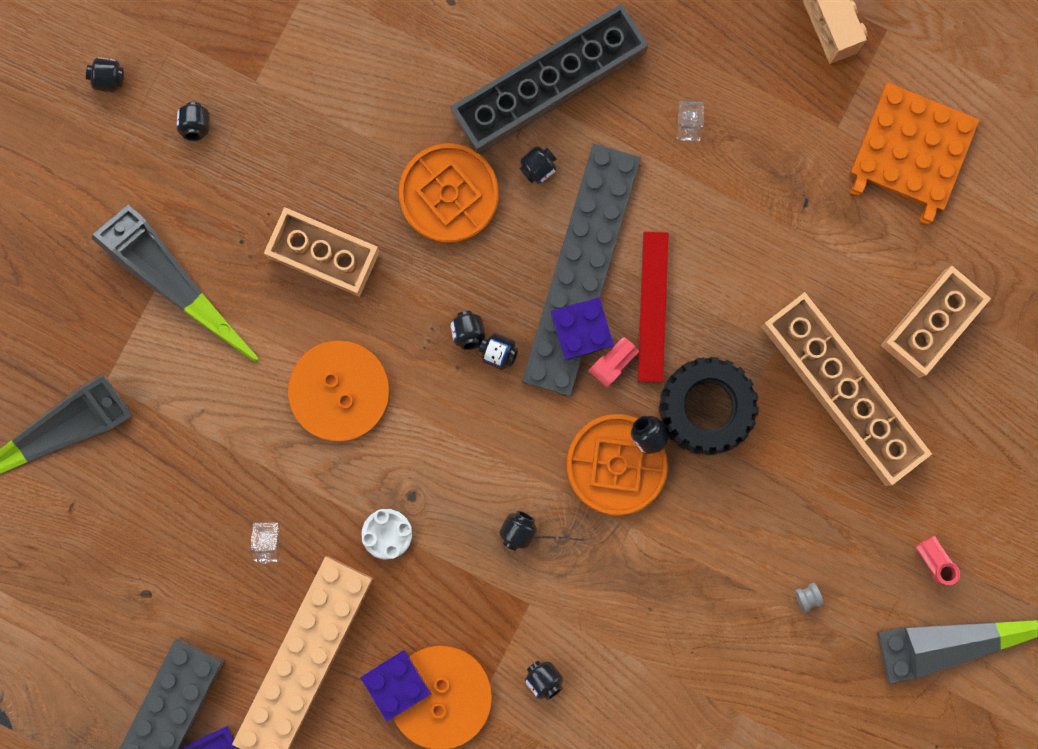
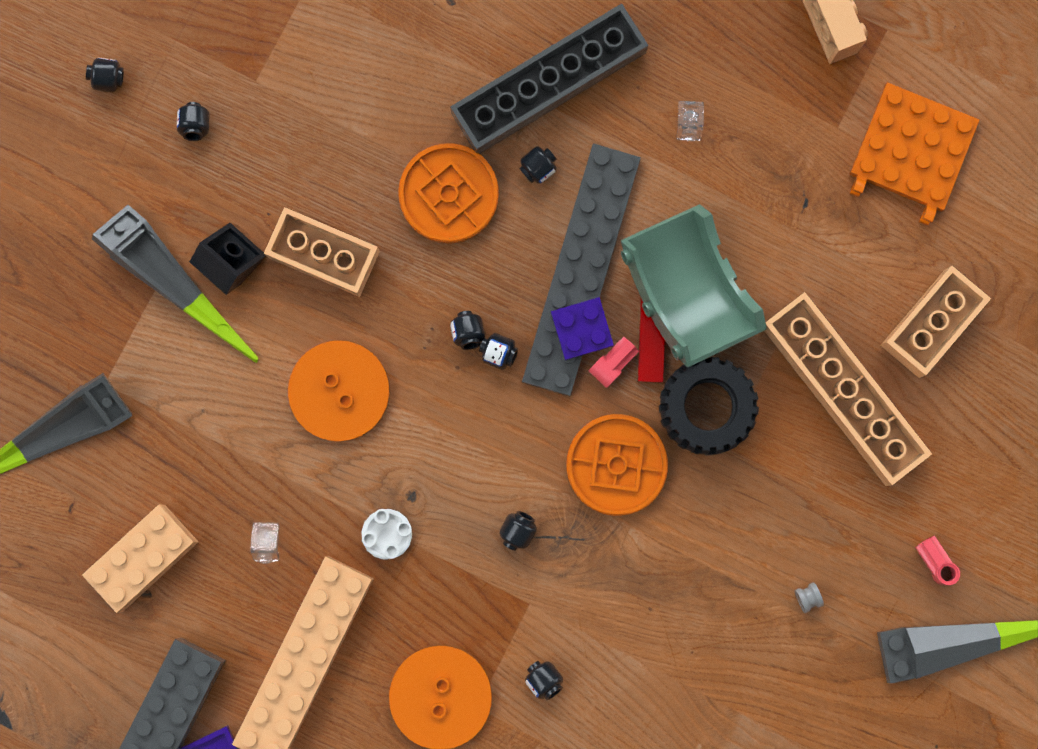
dark purple plate [360,650,432,722] -> none
black head [631,416,669,454] -> none
none -> light nougat brick [82,504,199,613]
none -> black slope [189,223,266,295]
none -> sand green panel [621,204,767,368]

